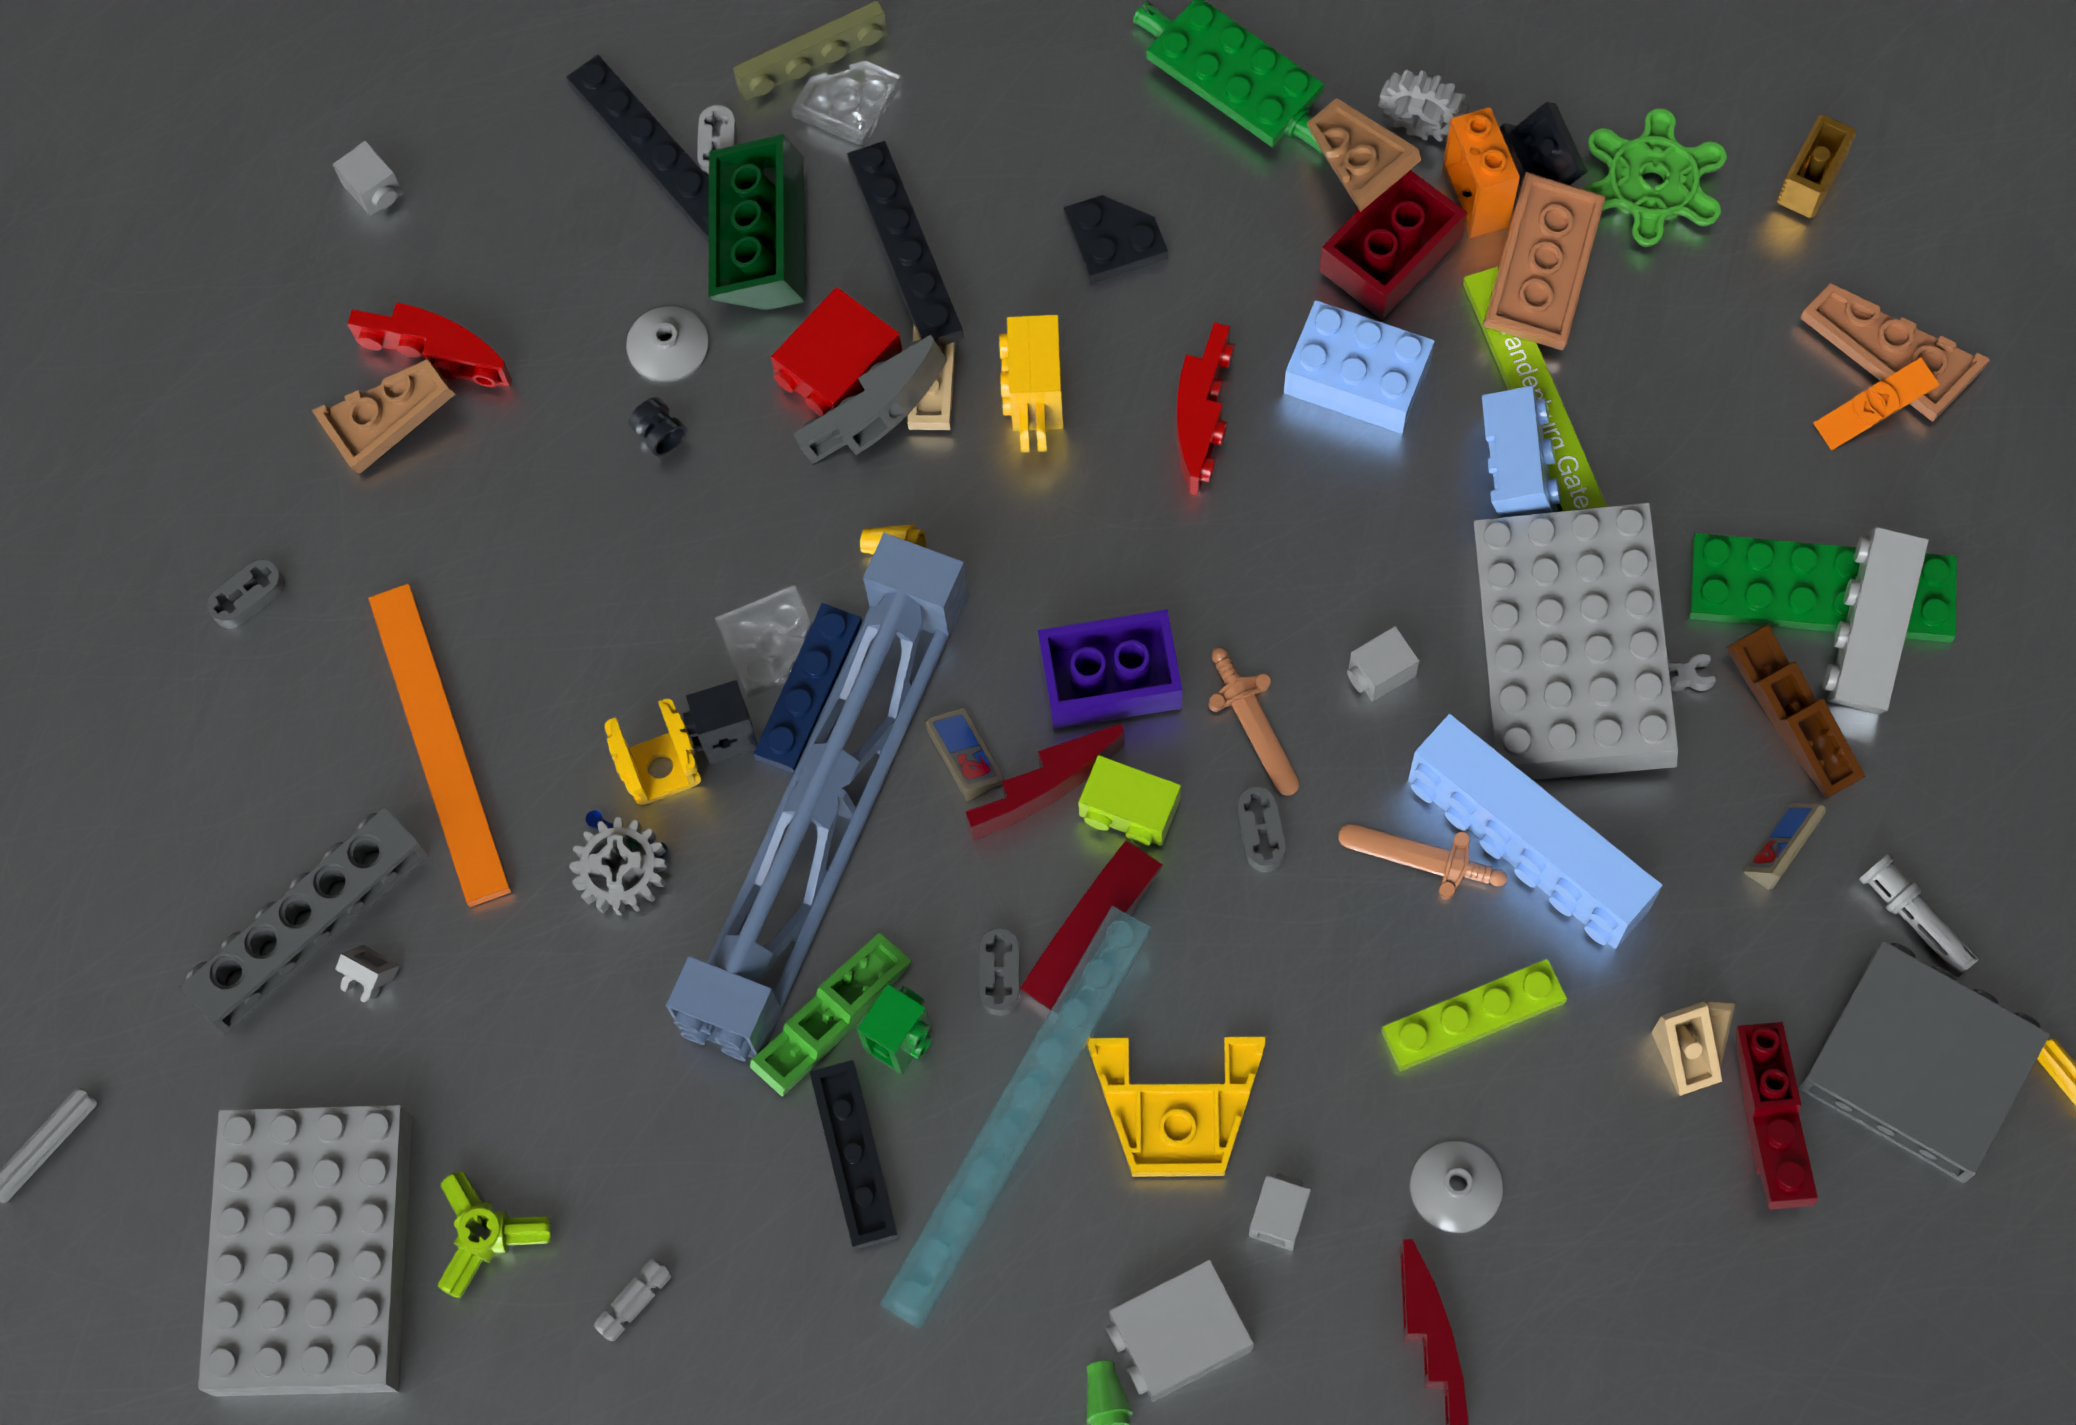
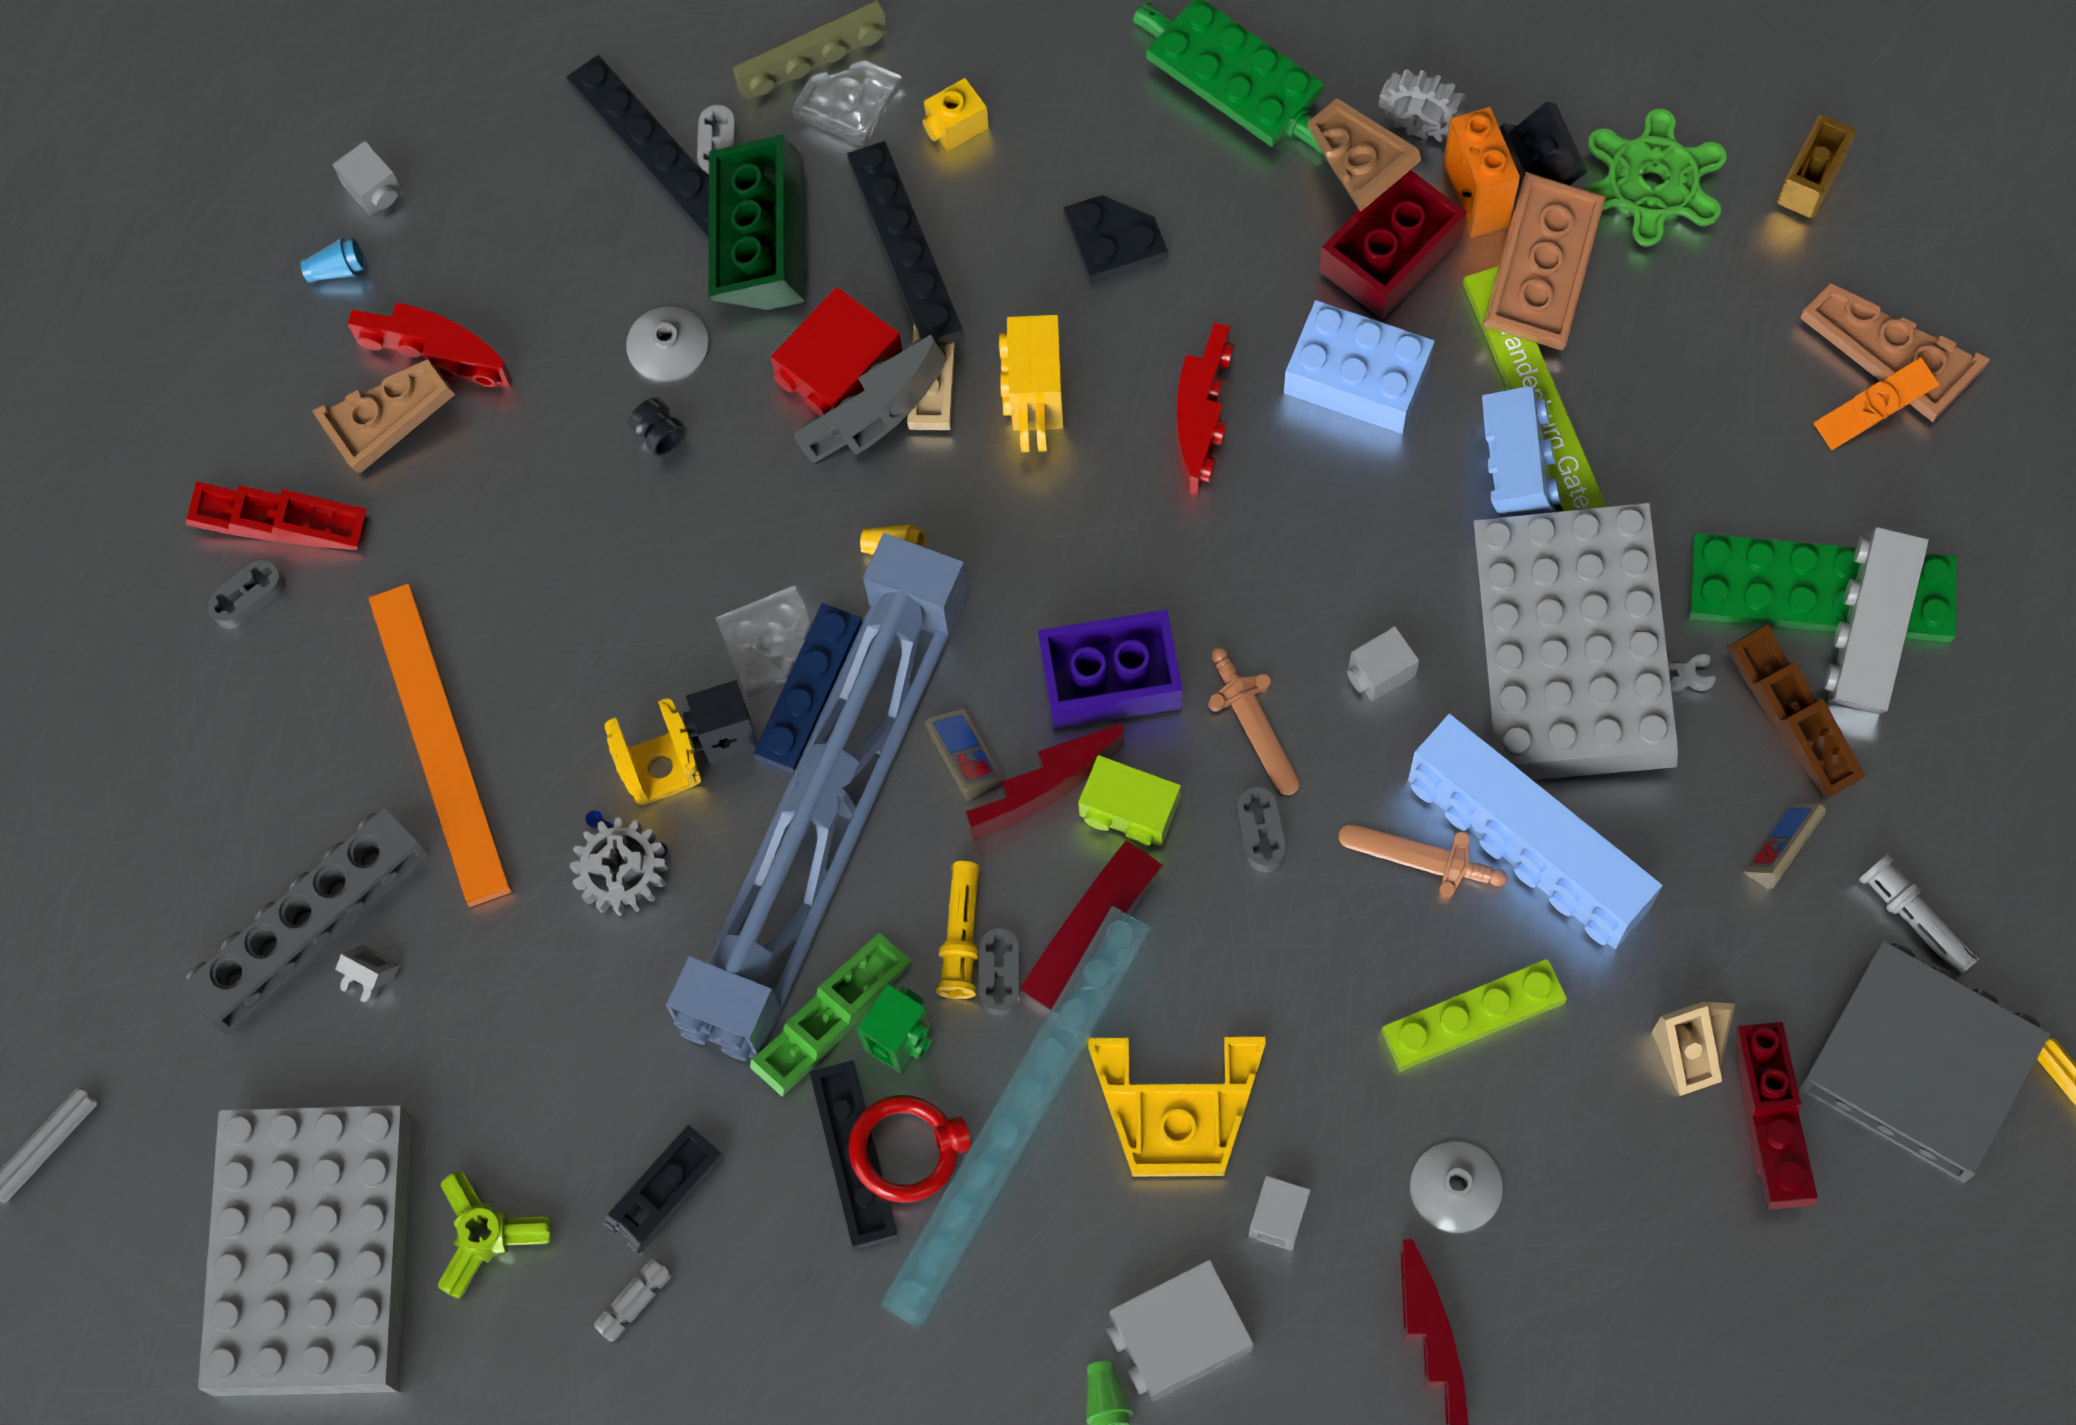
none -> red slope [186,481,366,550]
none -> dark azure cone [300,237,366,283]
none -> black plate [603,1124,724,1254]
none -> red piece [849,1095,971,1203]
none -> yellow brick [923,78,989,151]
none -> yellow pin [935,861,980,999]

